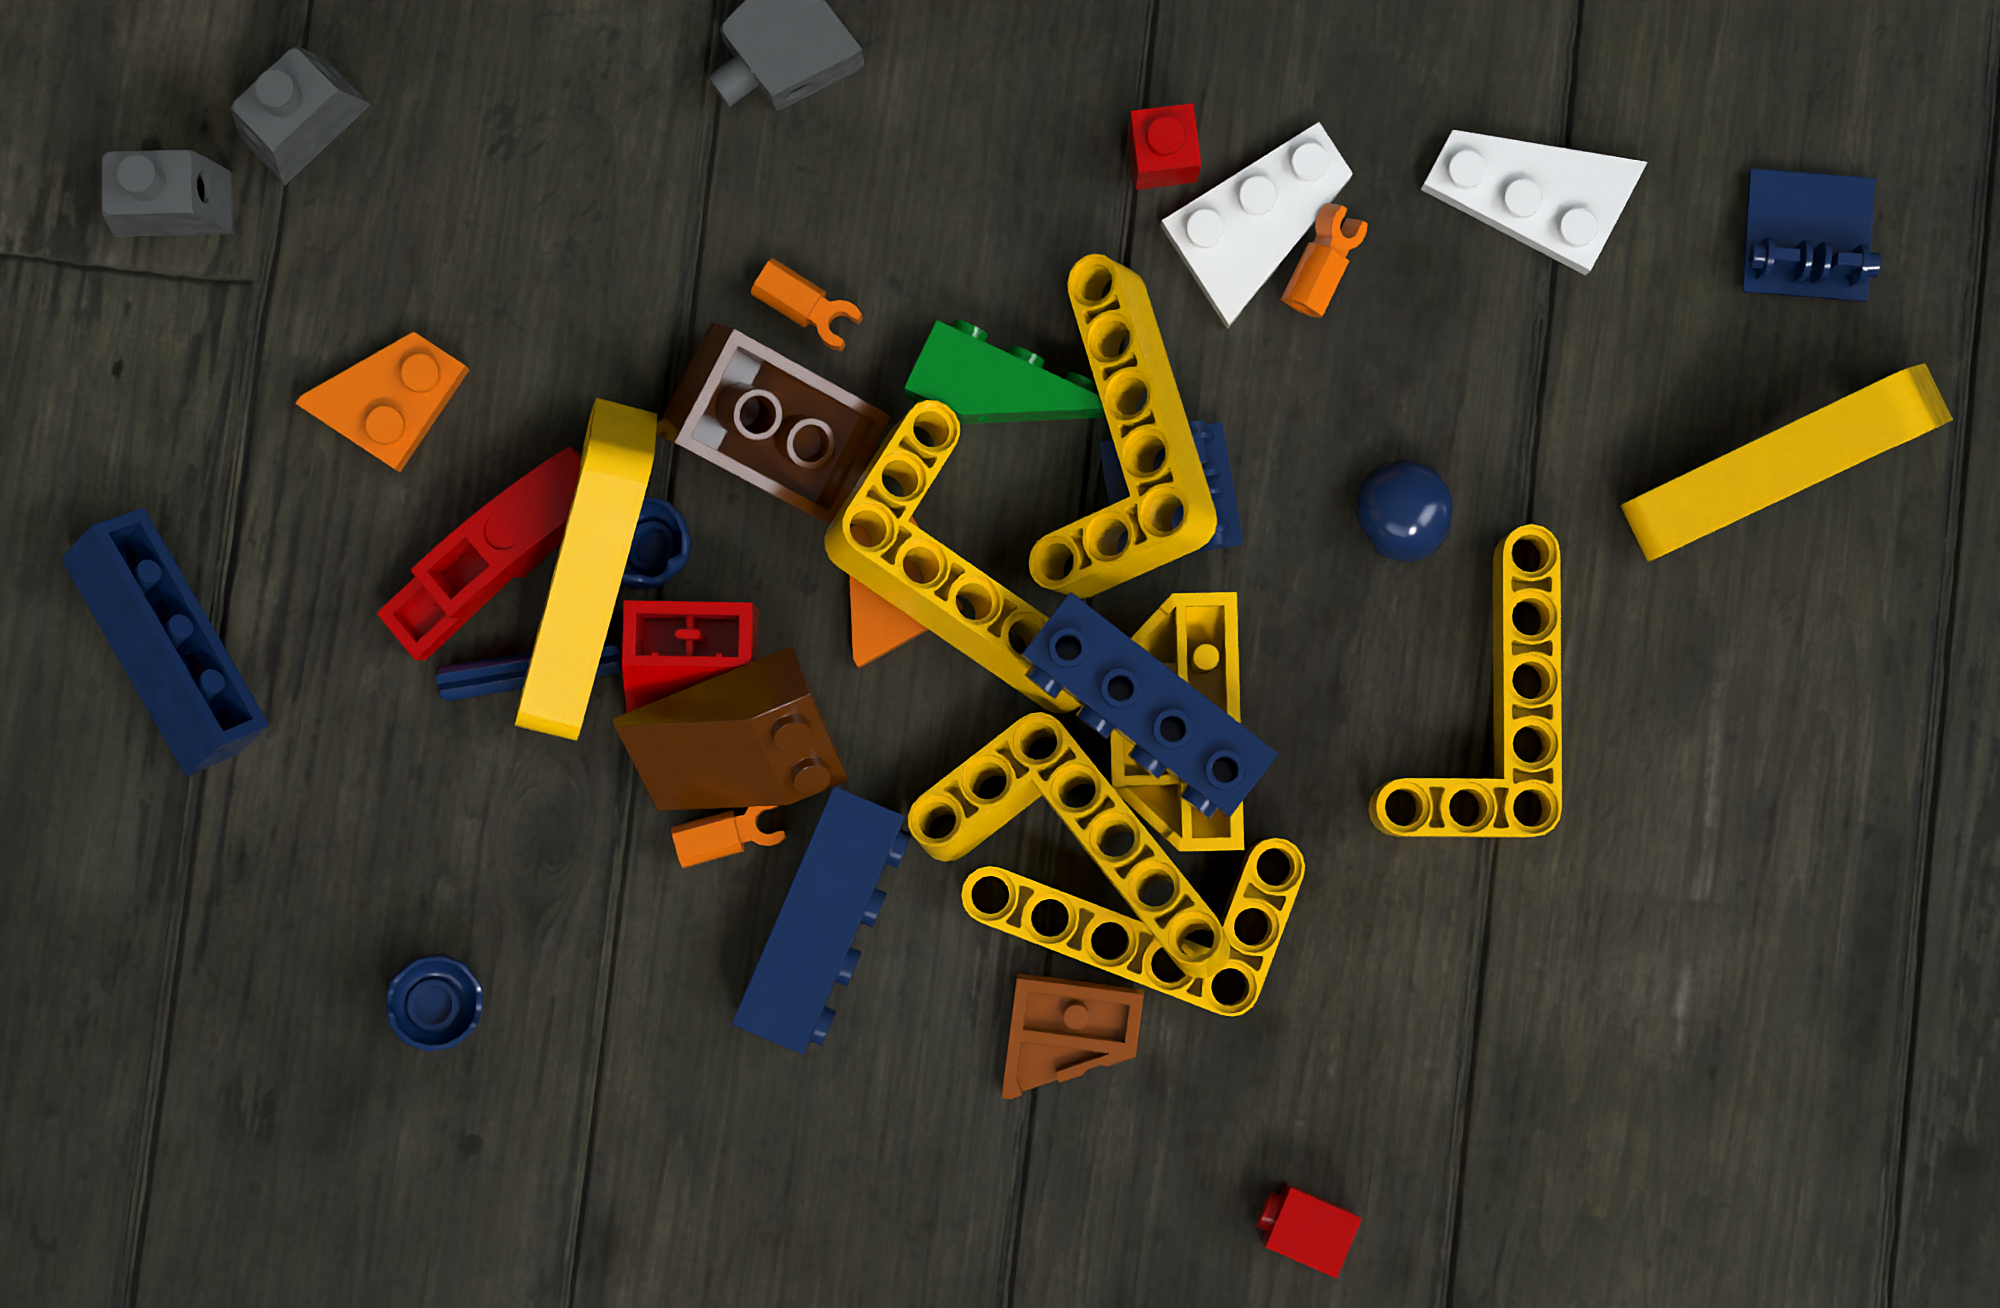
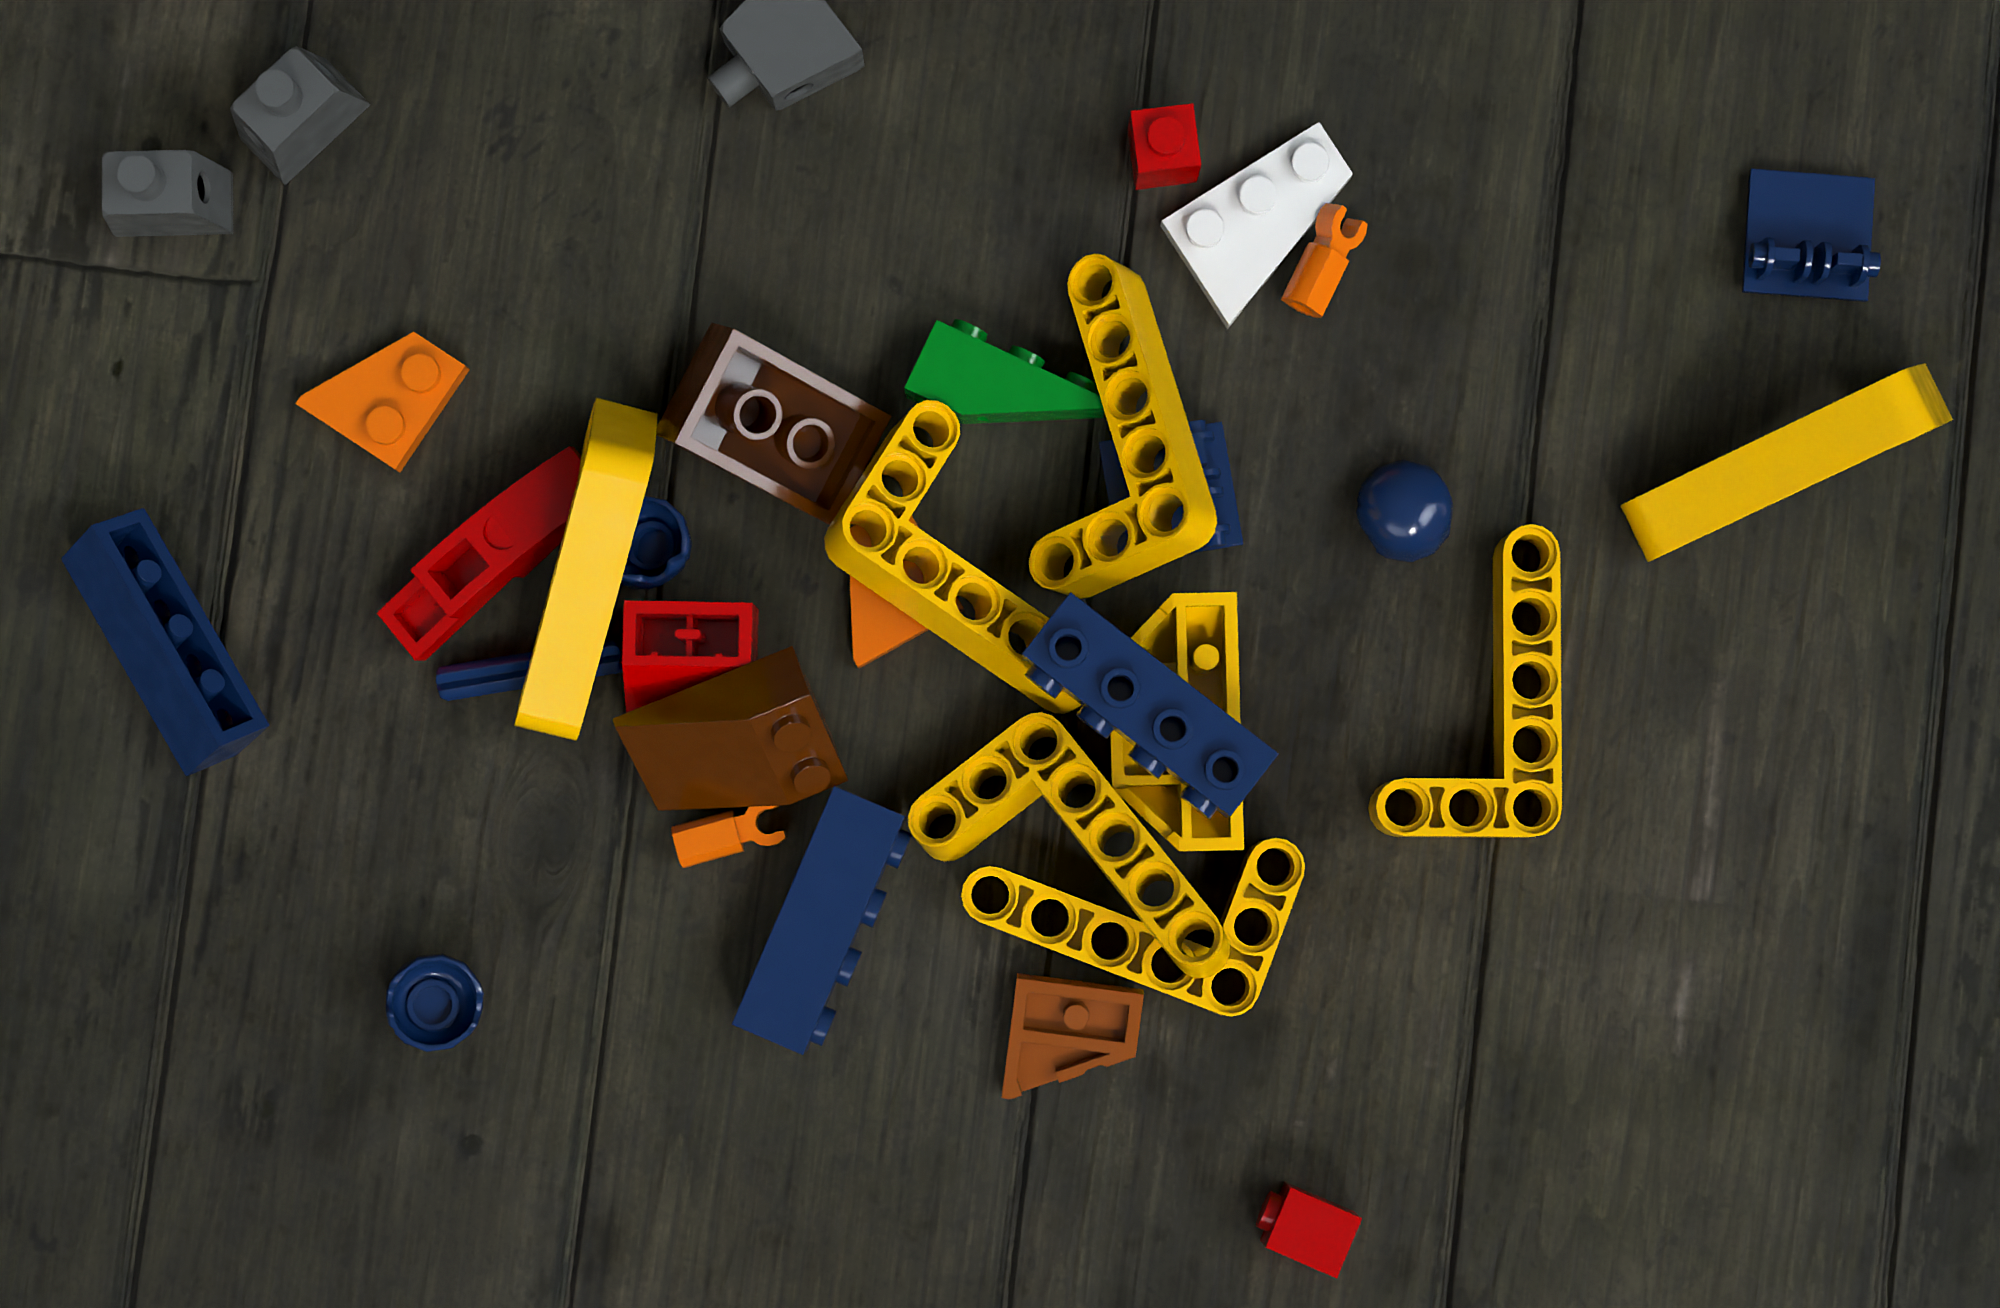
orange bar [751,258,863,351] -> none
white wing [1421,130,1647,276] -> none

